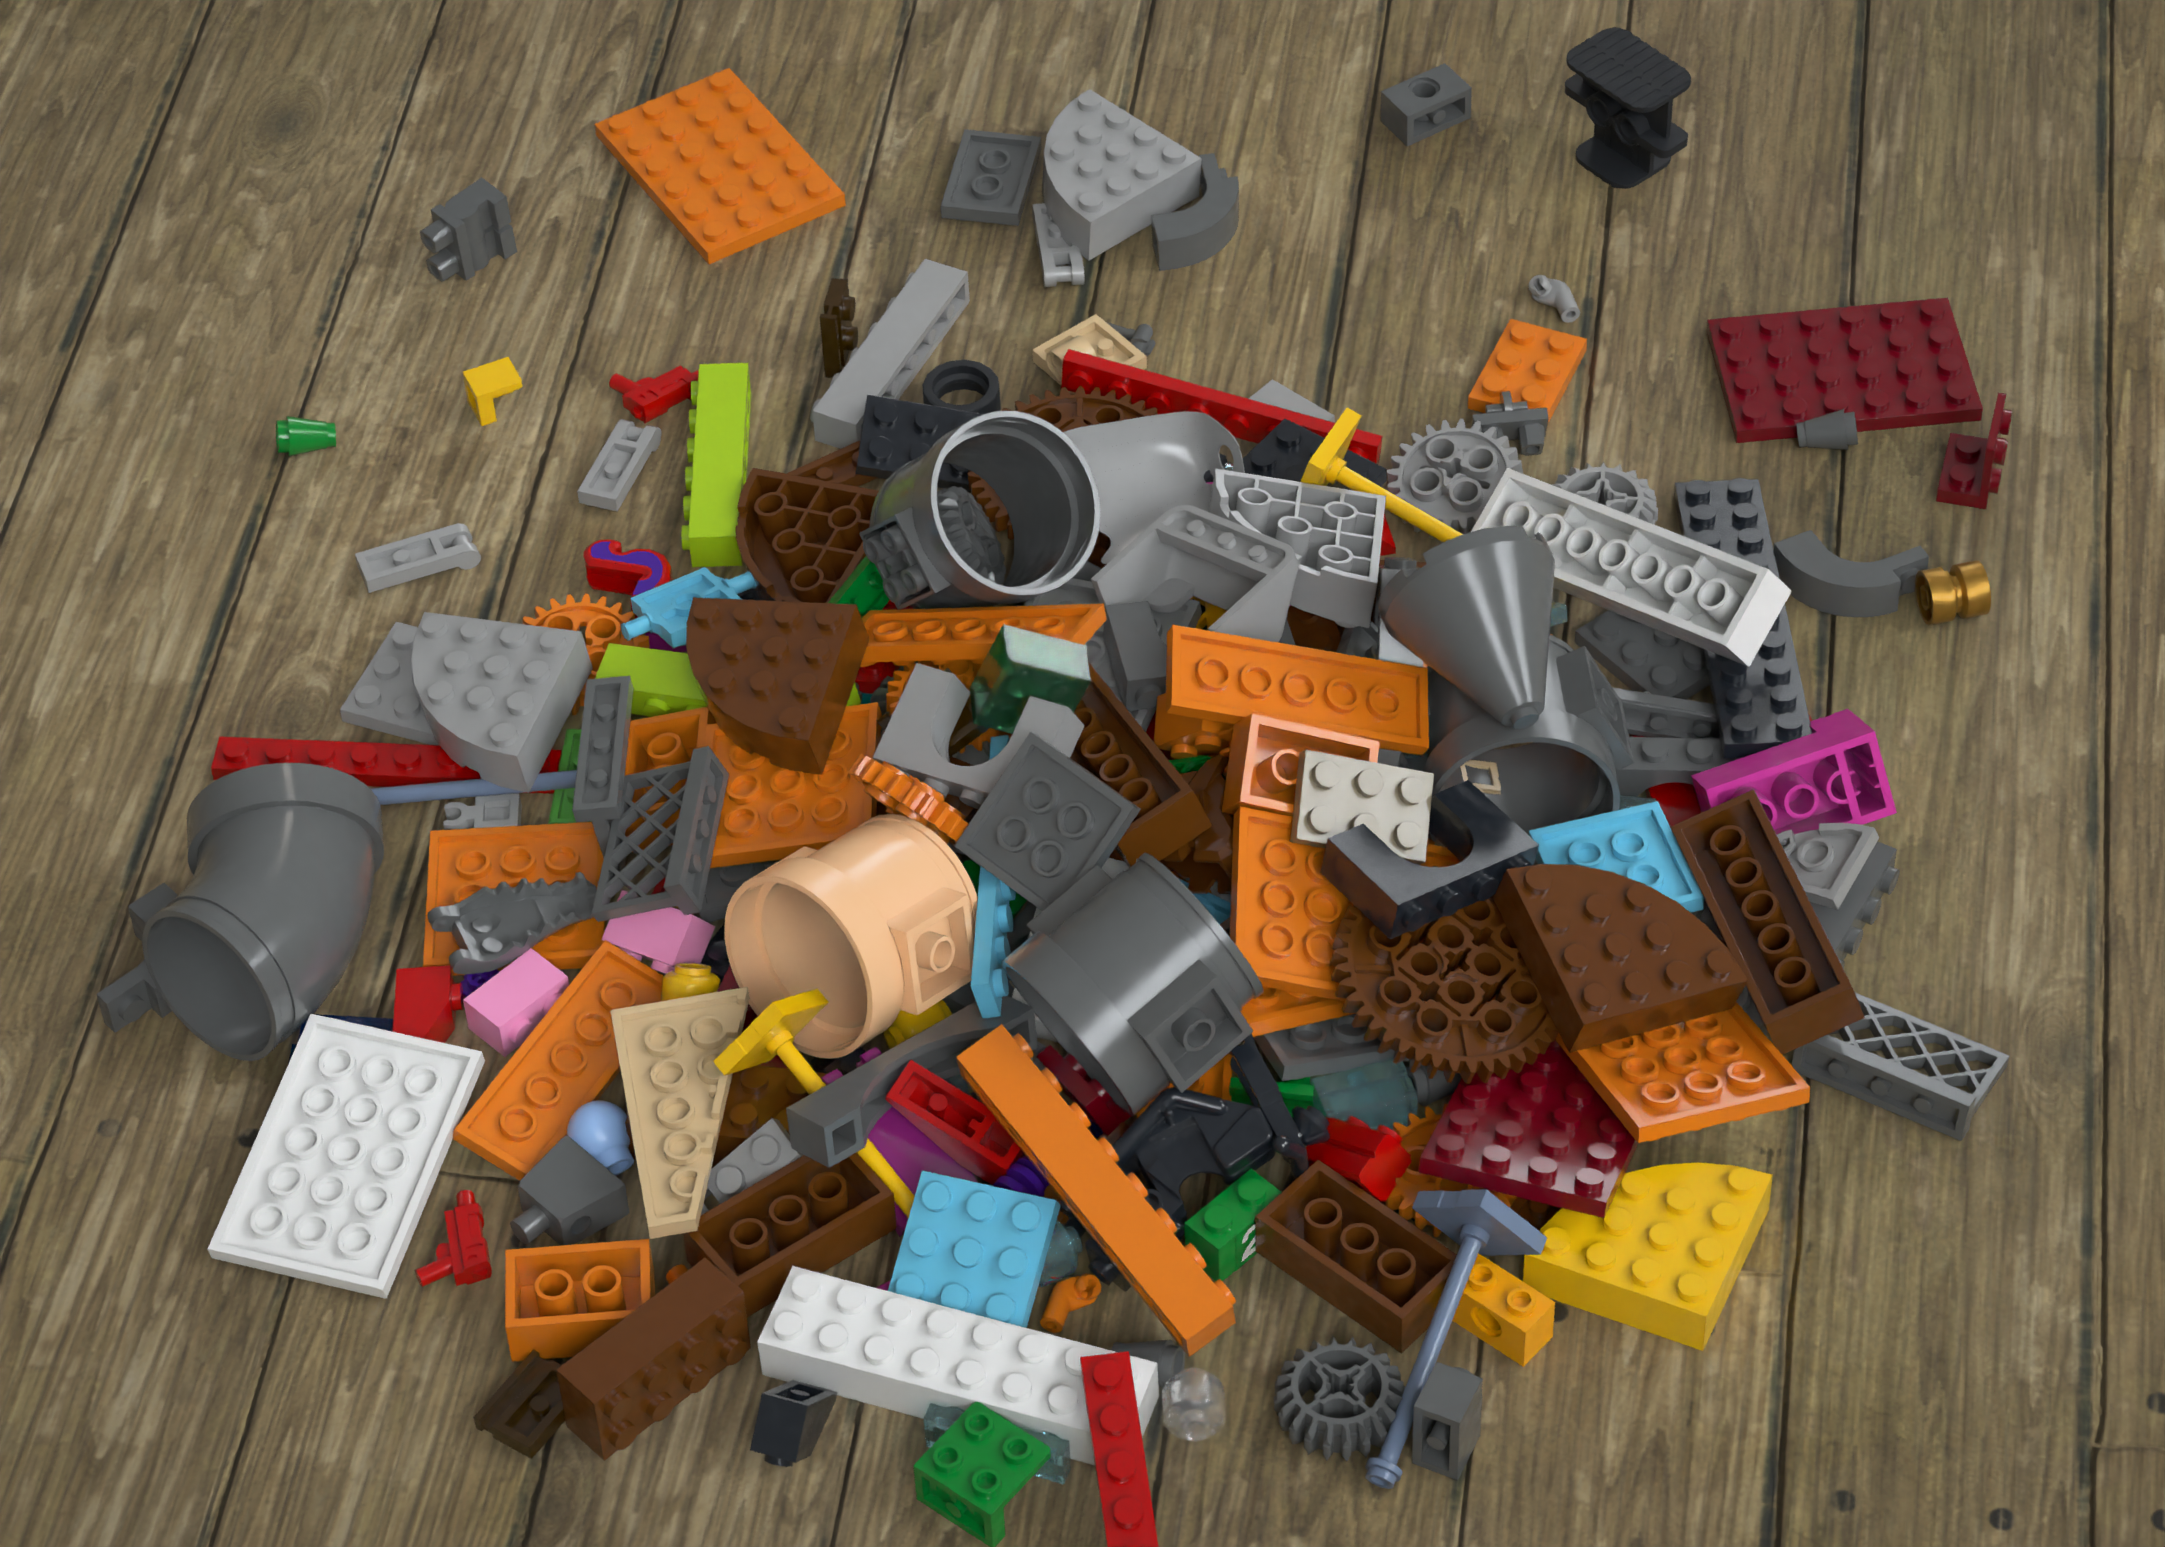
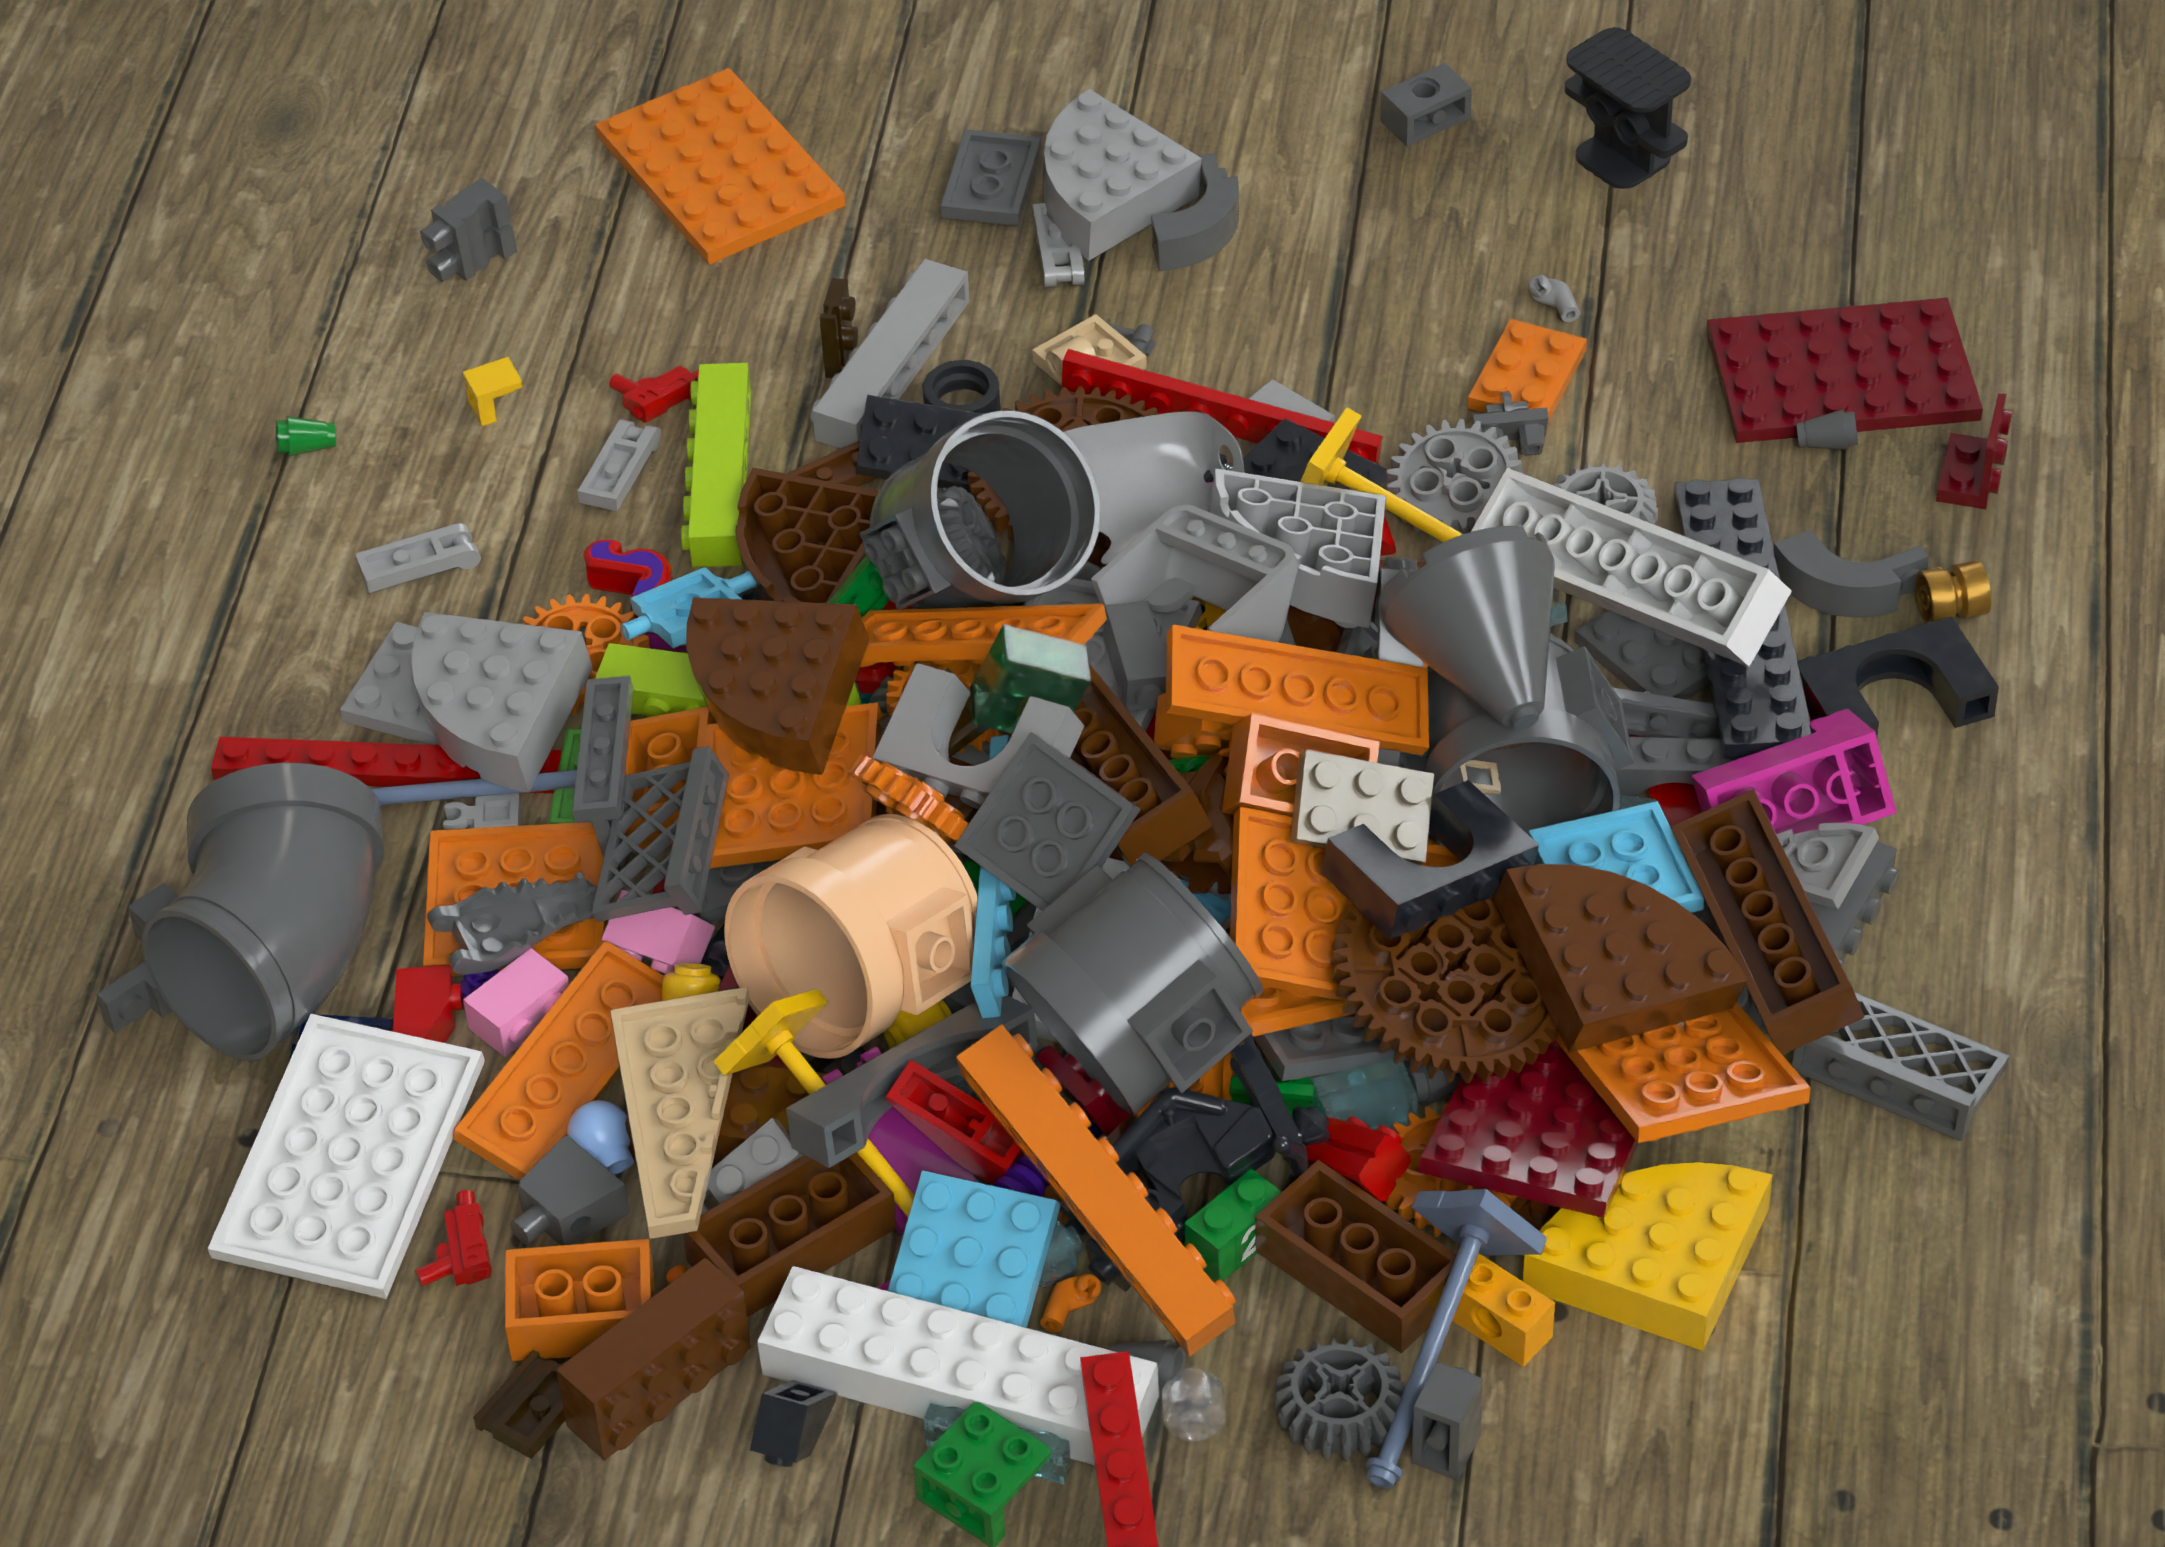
none -> black arch [1797,616,1999,737]

